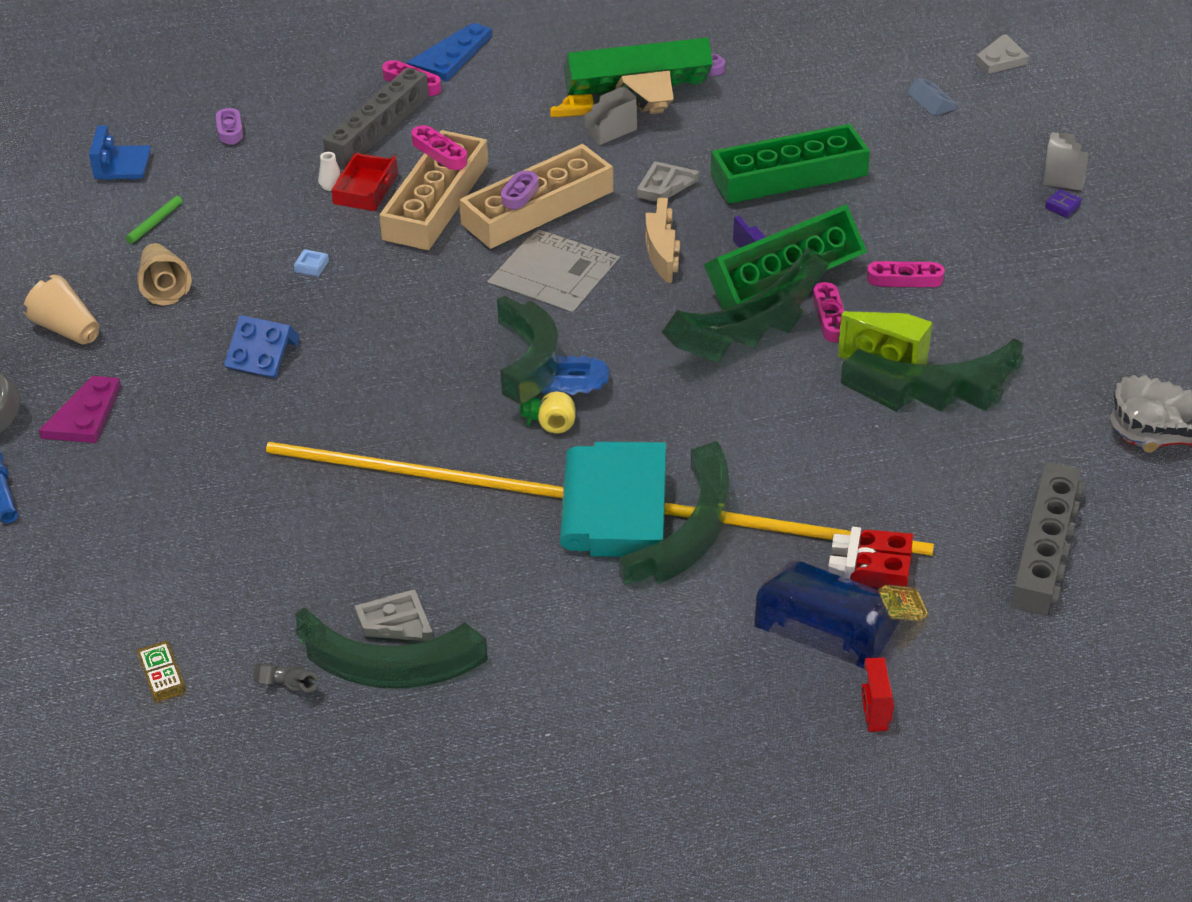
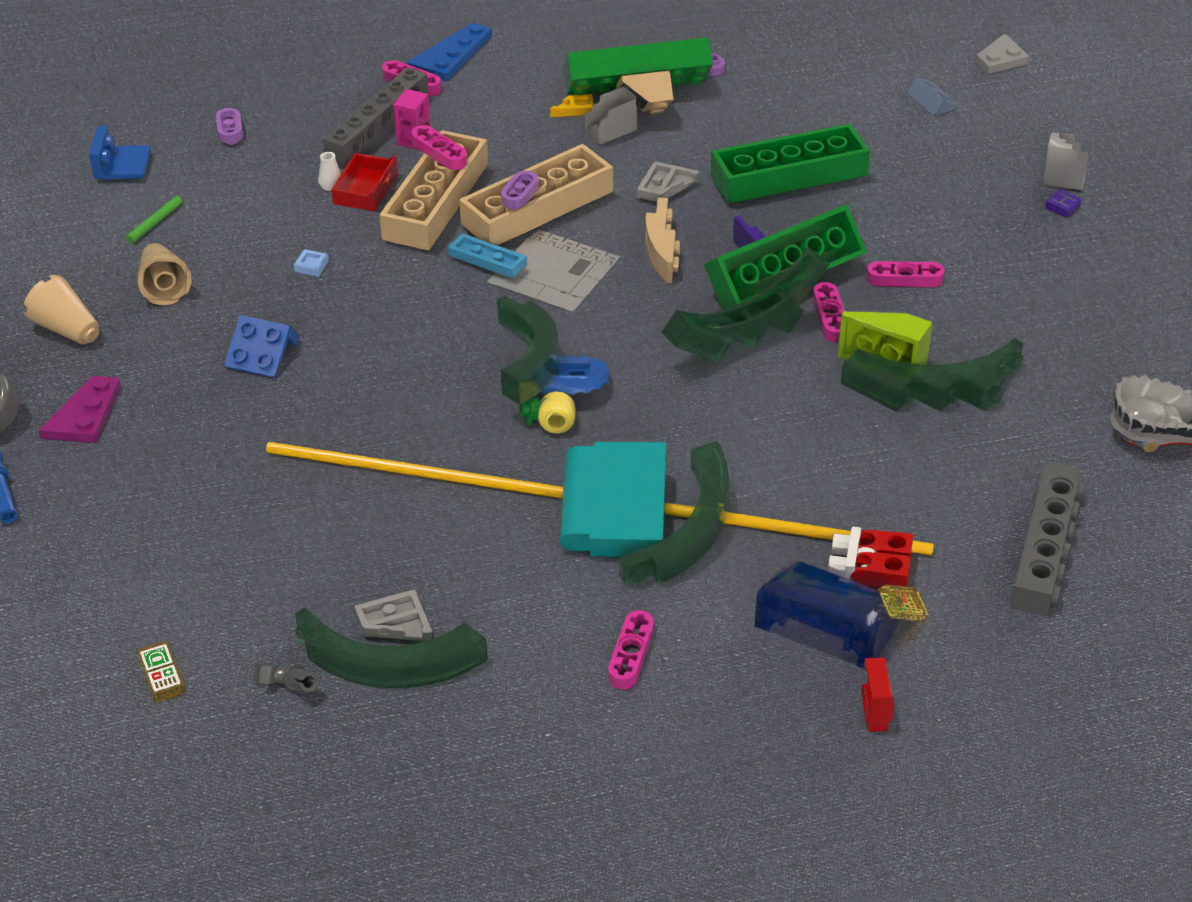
none -> dark pink brick [393,89,431,150]
none -> dark azure plate [447,233,527,278]
none -> dark pink beam [608,610,654,690]

